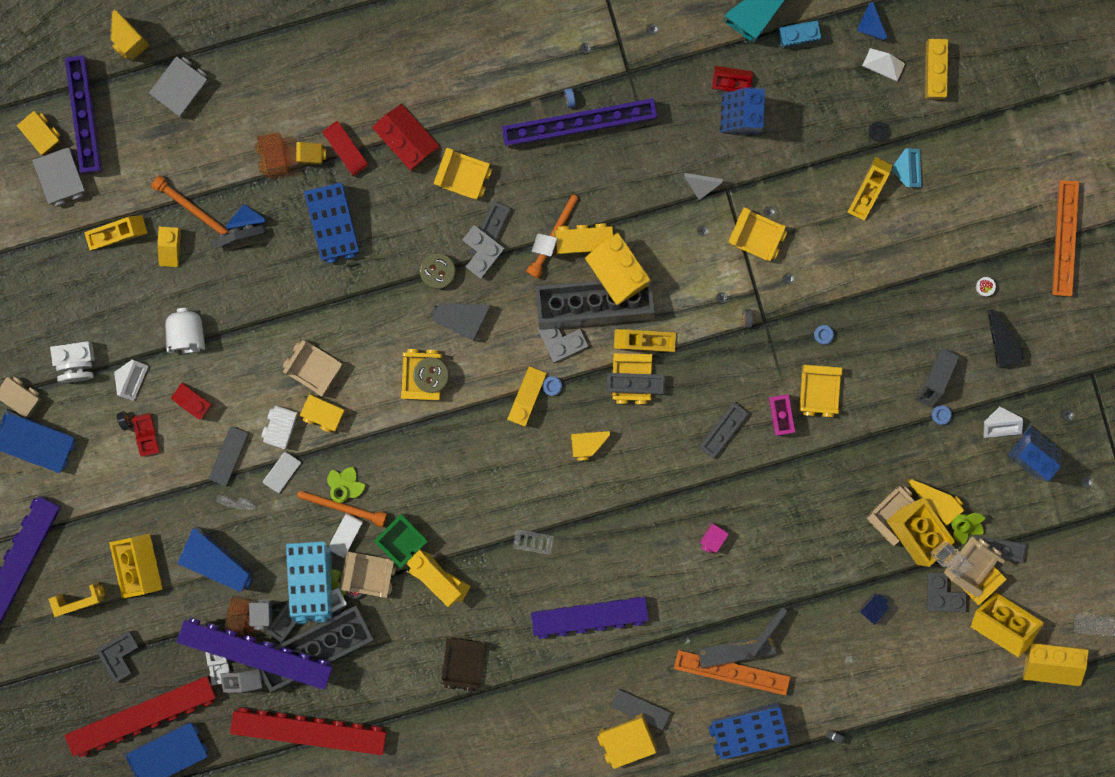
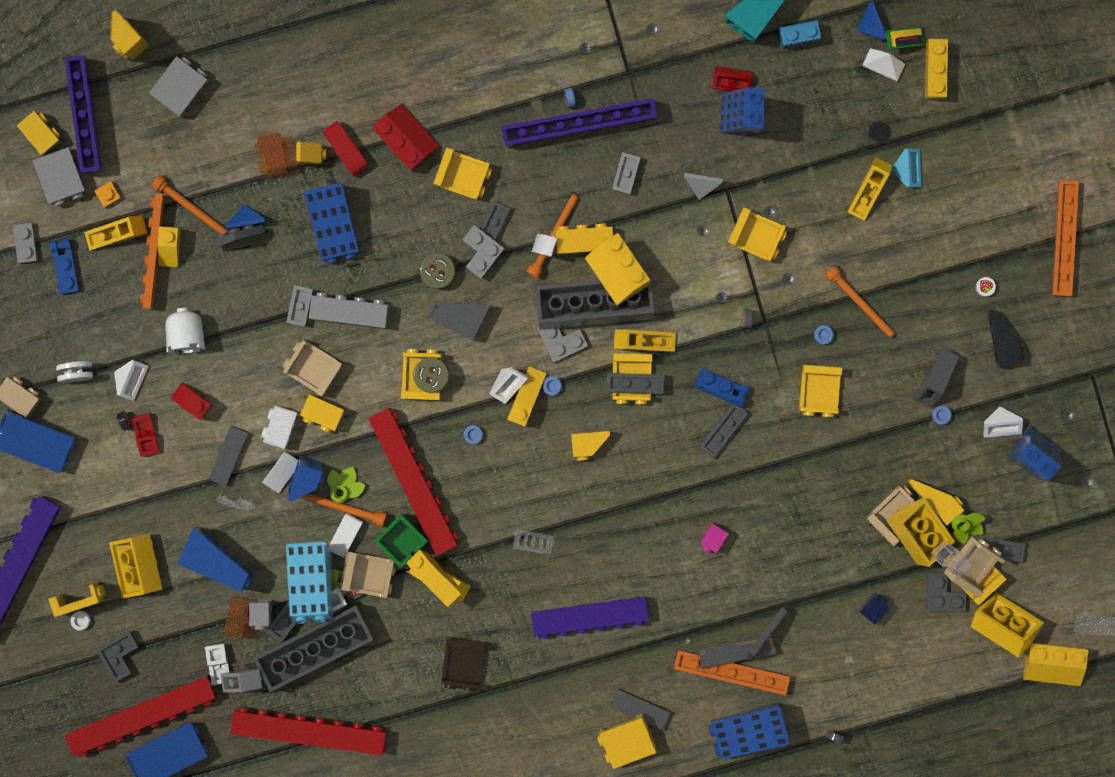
white brick [50,341,95,366] -> none
dark purple brick [177,617,333,690] -> none
dark pink brick [768,394,795,436] -> none
none -> light grey plate [13,223,38,264]
none -> blue plate [50,238,80,294]
none -> white tile [71,611,91,630]
none -> light orange plate [95,181,121,208]
none -> orange plate [140,193,165,309]
none -> light grey plate [286,285,314,327]
none -> blue slope [287,456,325,501]
none -> light grey brick [309,293,389,328]
none -> red brick [368,408,459,556]
none -> medium blue tile [464,425,483,444]
none -> white slope [490,367,528,404]
none -> light grey plate [612,152,641,195]
none -> blue plate [693,368,750,407]
none -> orange piece [824,265,894,337]
none -> slope [885,27,925,50]

